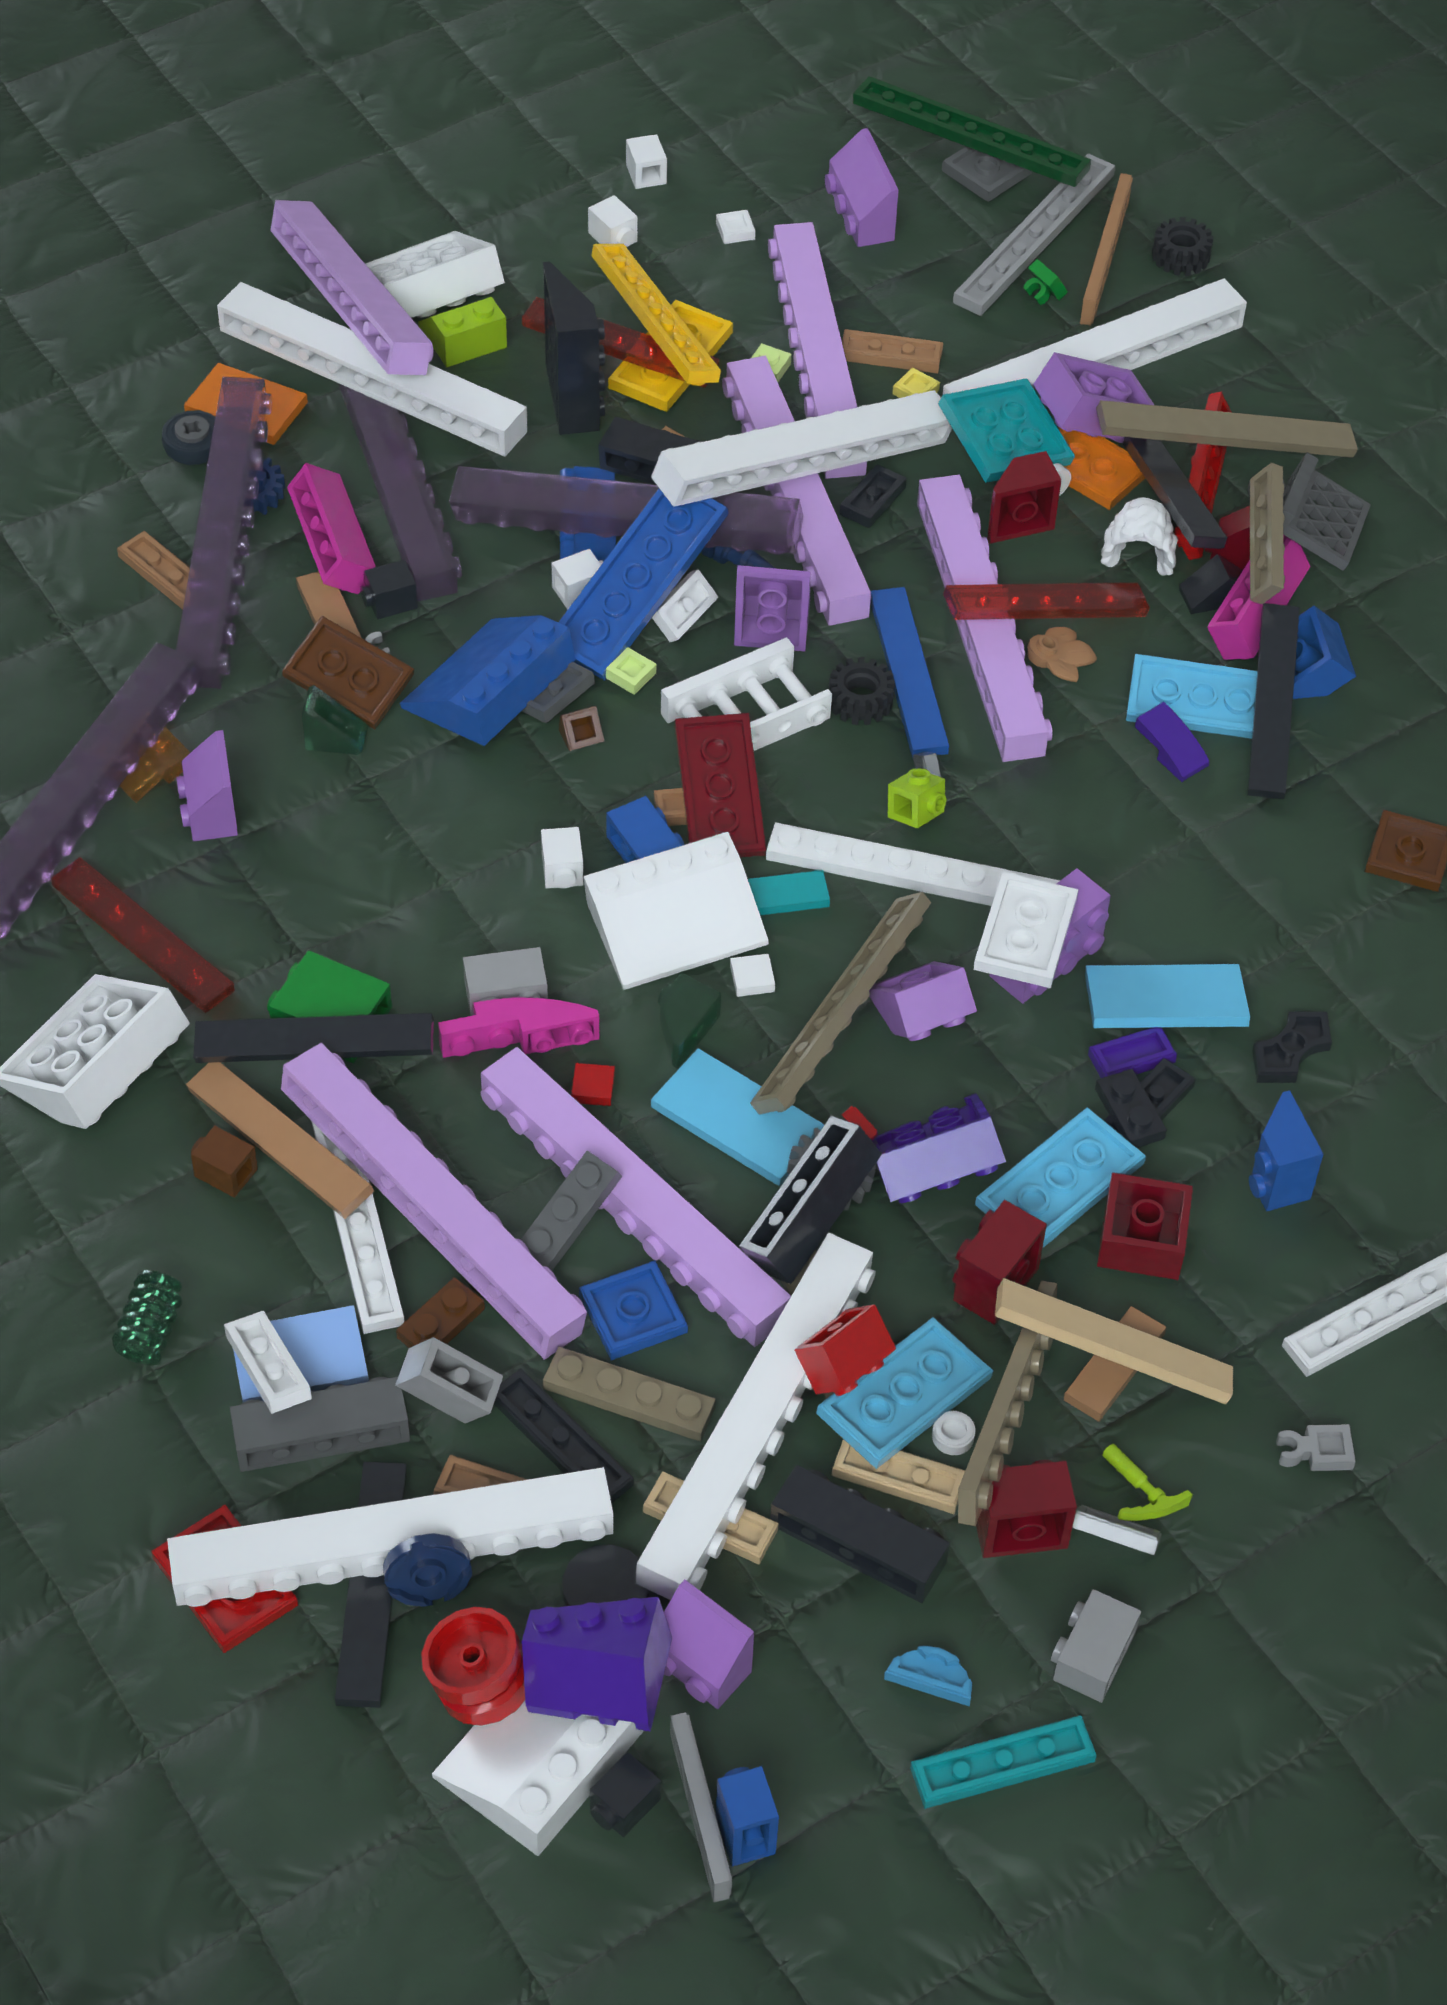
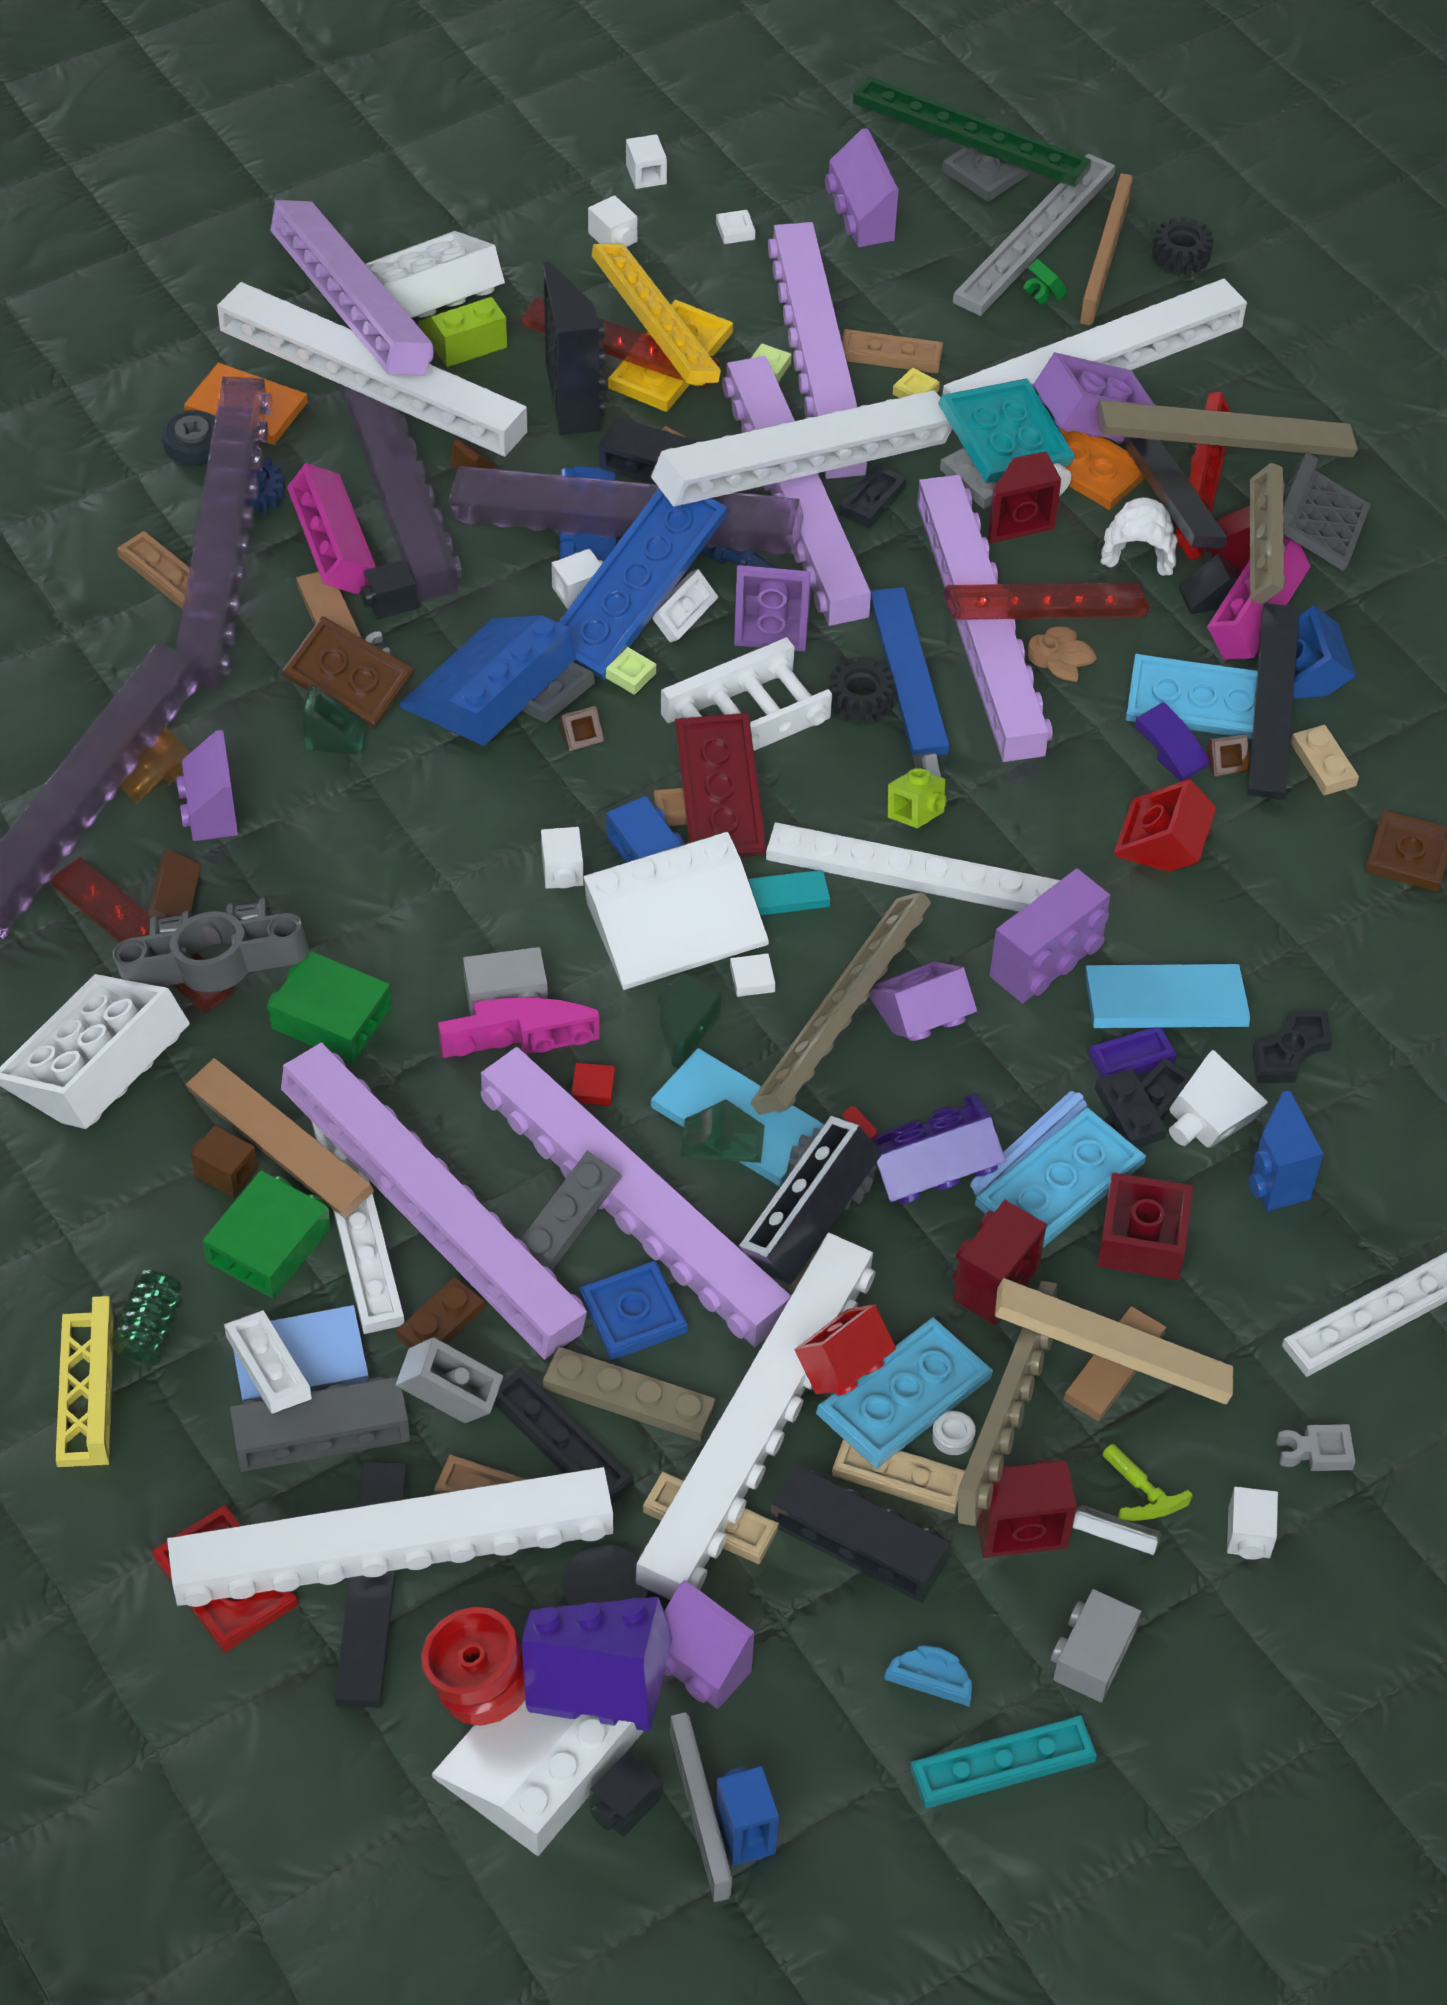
black tile [193,1013,434,1063] -> none
dark blue tile [383,1533,472,1607] -> none
white plate [973,871,1079,988] -> none
none -> light yellow fence [56,1296,114,1467]
none -> dark grey piece [112,897,310,992]
none -> reddish brown tile [148,849,201,919]
none -> green brick [202,1170,331,1300]
none -> reddish brown slope [450,439,496,483]
none -> clear green slope [681,1099,765,1163]
none -> light grey plate [940,448,999,509]
none -> light blue axle [970,1091,1087,1196]
none -> red slope [1114,779,1217,872]
none -> white torso [1169,1050,1268,1148]
none -> reddish brown slope [1205,734,1249,776]
none -> white brick [1227,1487,1278,1560]
none -> tan plate [1290,725,1359,796]

